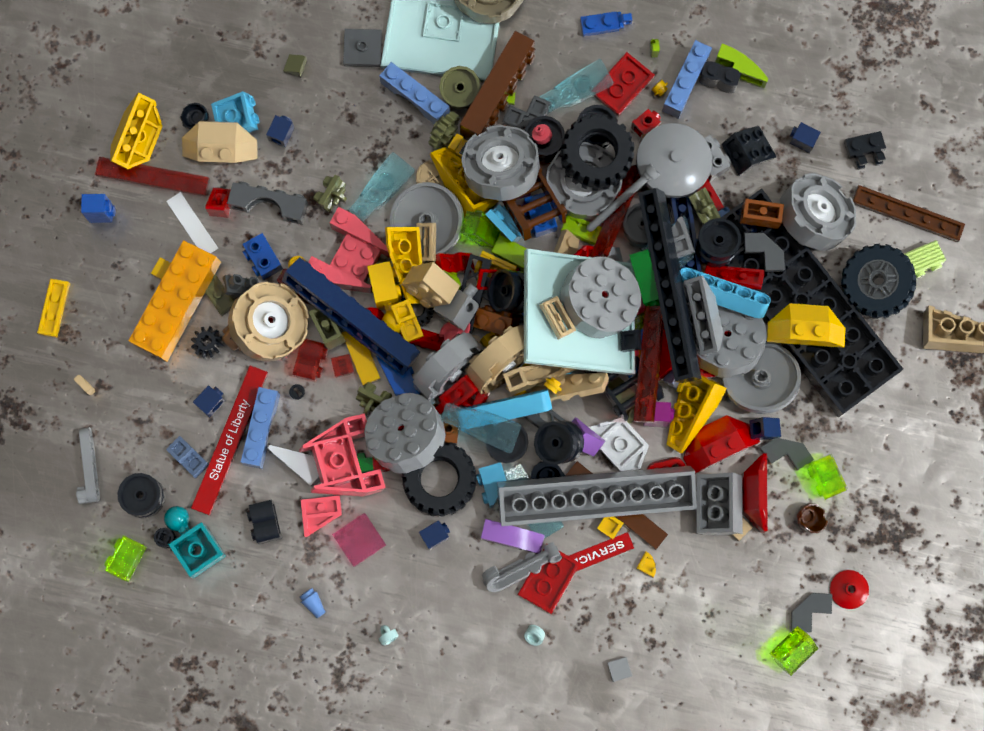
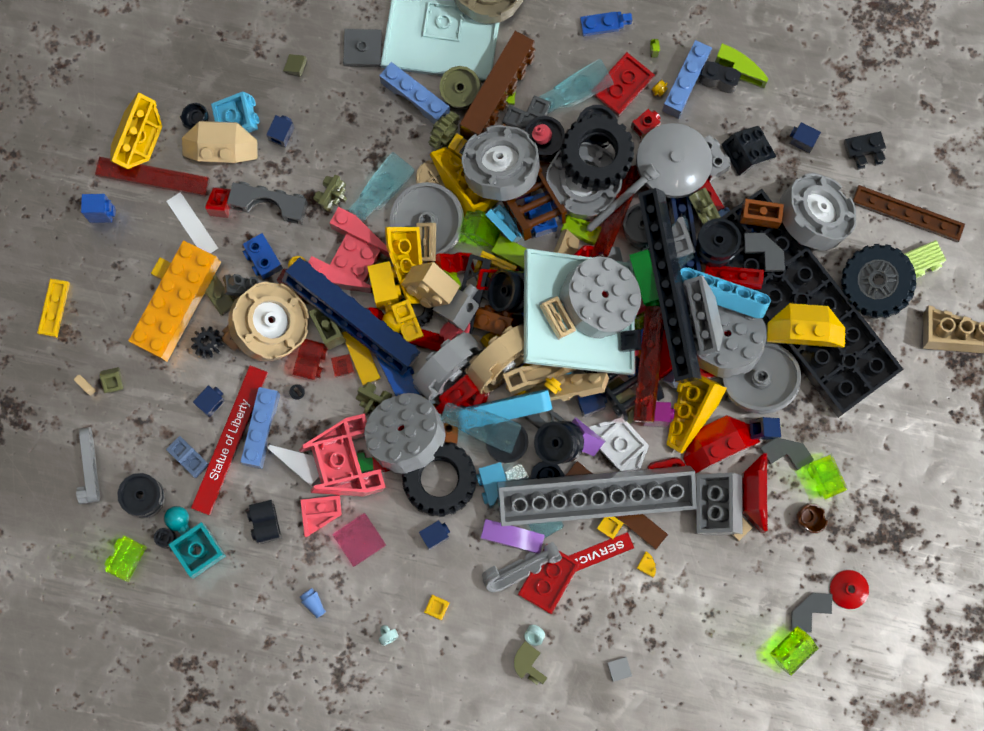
none -> olive slope [99,367,123,393]
none -> yellow tile [424,595,450,620]
none -> olive brick [514,641,547,685]
none -> dark blue brick [577,393,608,418]

